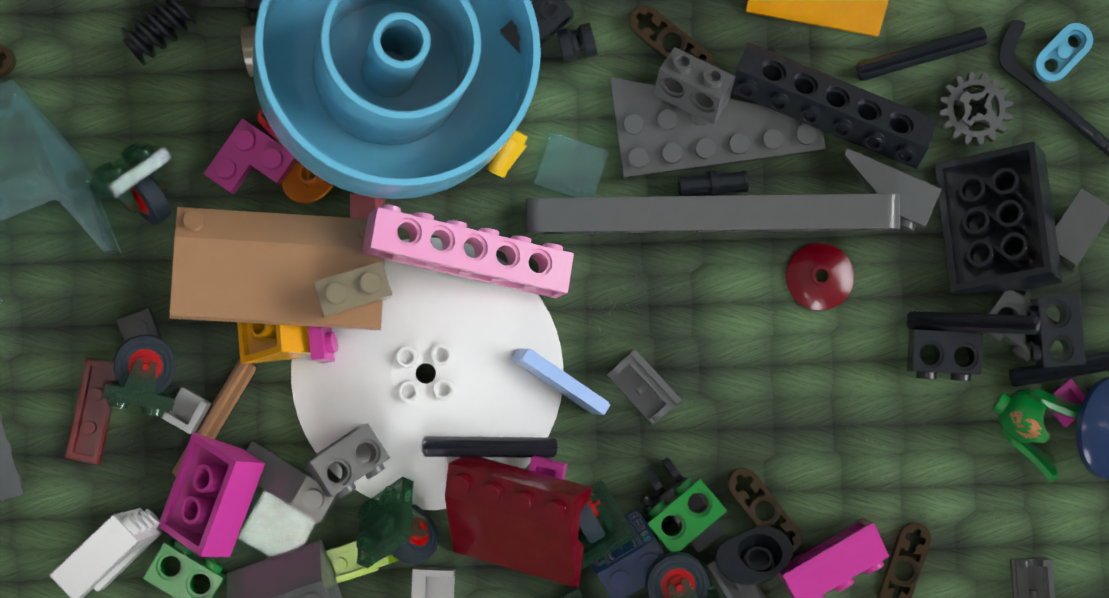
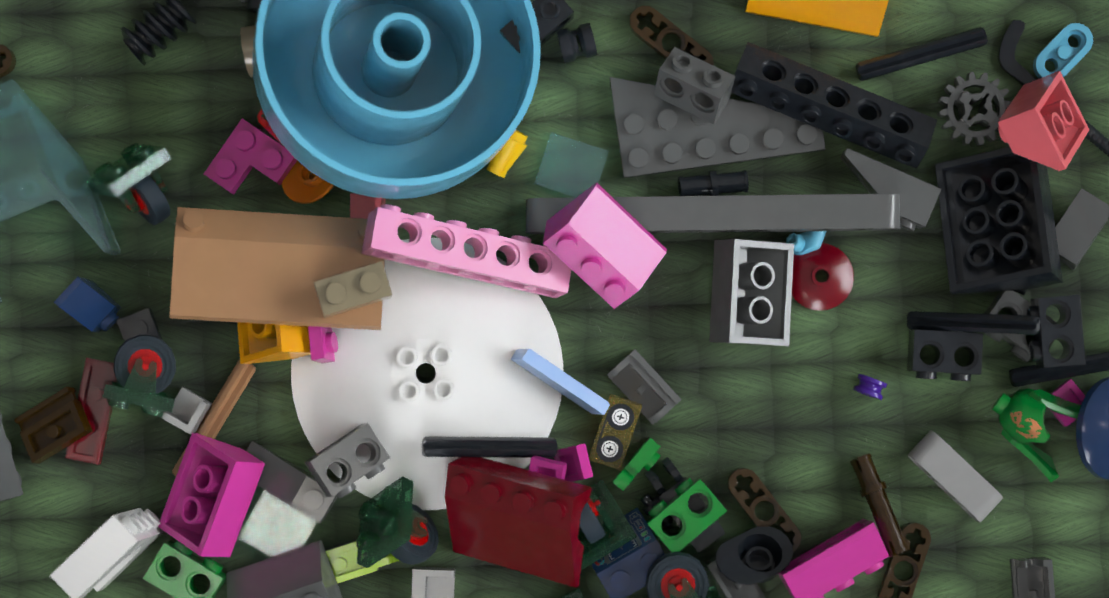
none -> dark brown plate [14,387,92,464]
none -> dark blue slope [54,277,122,333]
none -> slope [543,182,667,309]
none -> dark pink plate [554,443,593,482]
none -> tile [589,394,642,470]
none -> green plate [612,437,661,491]
none -> dark grey slope [709,239,794,346]
none -> medium azure arm [786,231,827,255]
none -> dark brown pin [850,454,910,558]
none -> dark purple bush [853,374,888,400]
none -> light grey beam [907,430,1003,523]
none -> coral slope [997,71,1090,171]

